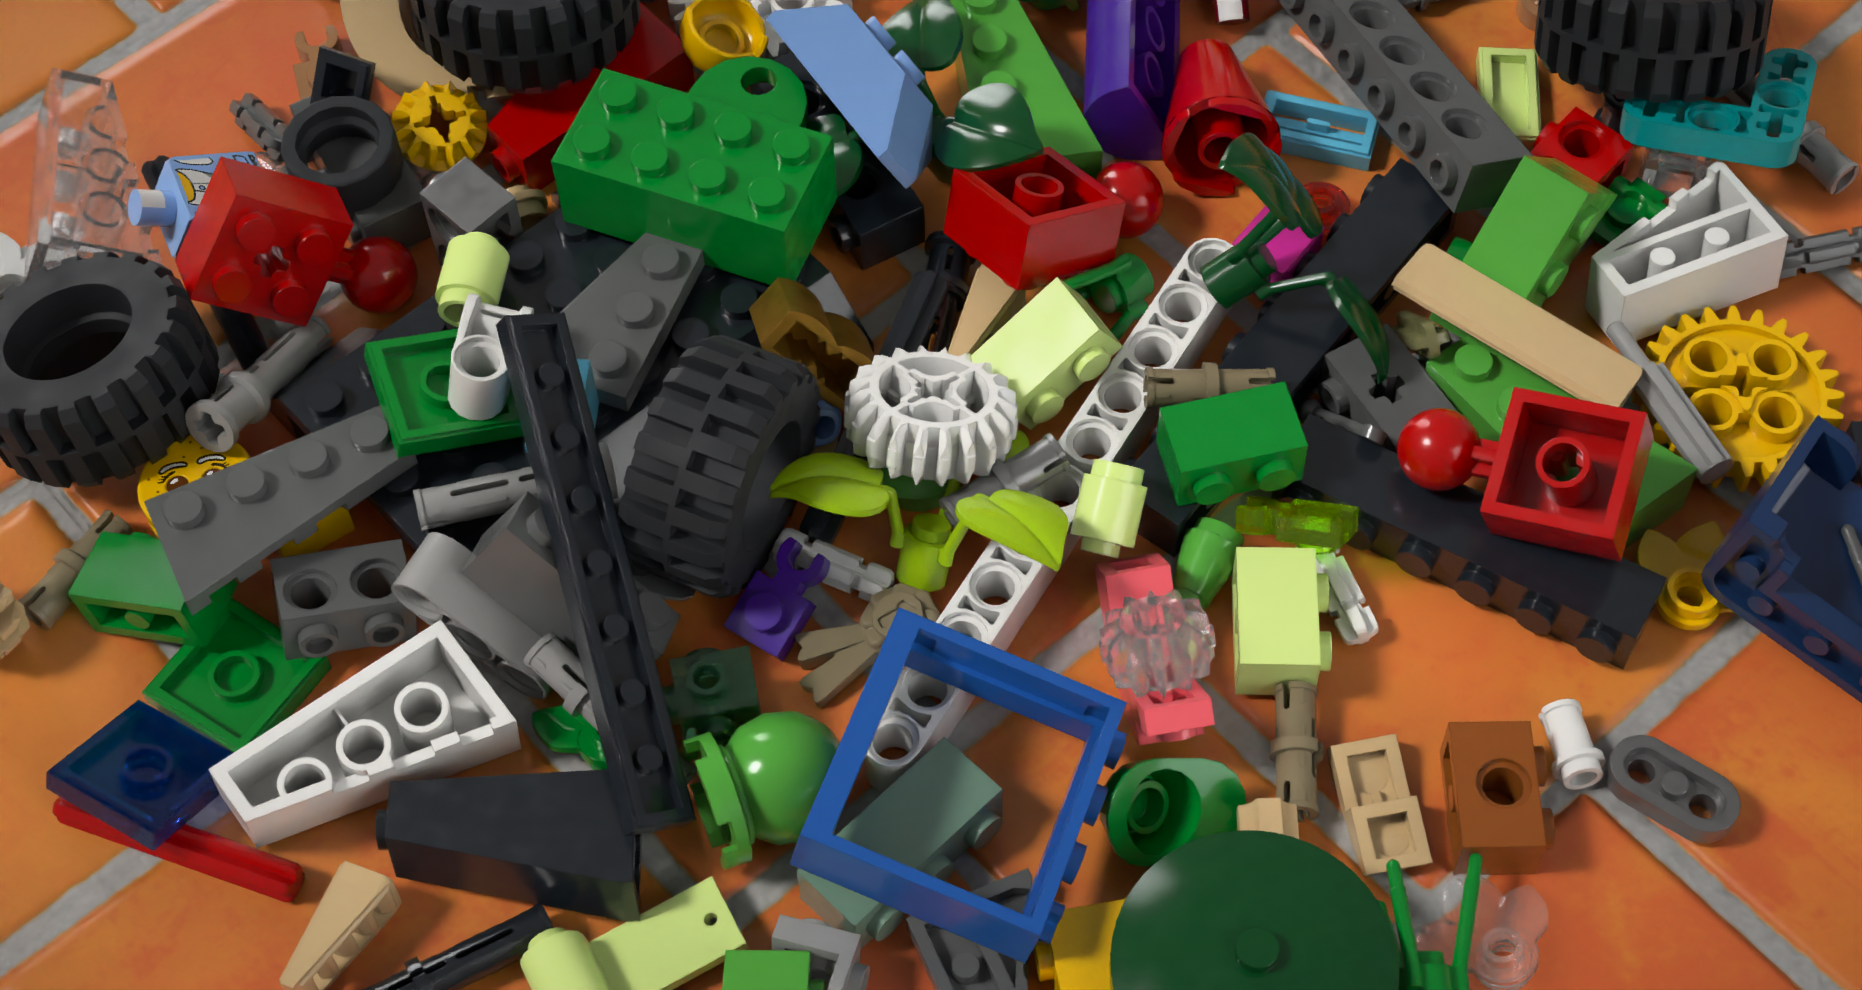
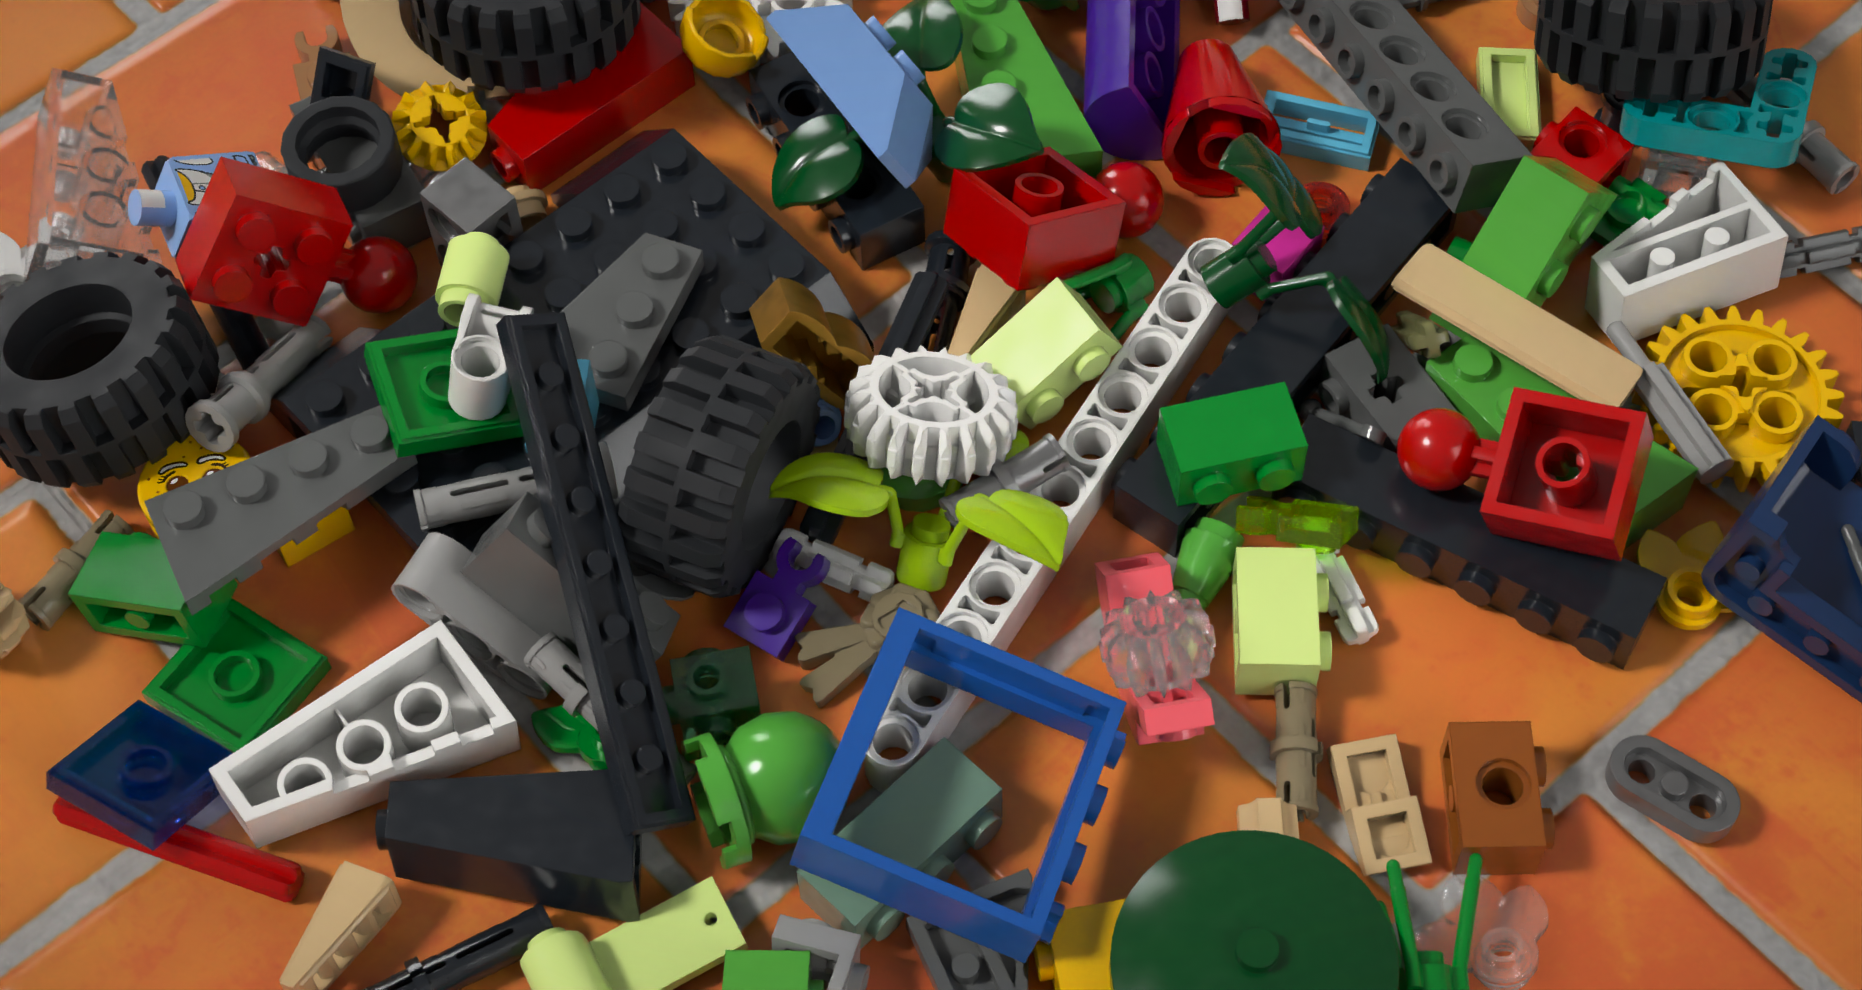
dark grey axle [229,93,288,162] -> none
dark grey brick [270,539,417,660] -> none
green brick [551,56,837,285] -> none
yellowish green brick [1070,459,1148,558] -> none
green piece [1100,758,1246,867] -> none
dark tan pin [1143,362,1276,409] -> none
white pin [1538,699,1606,790] -> none

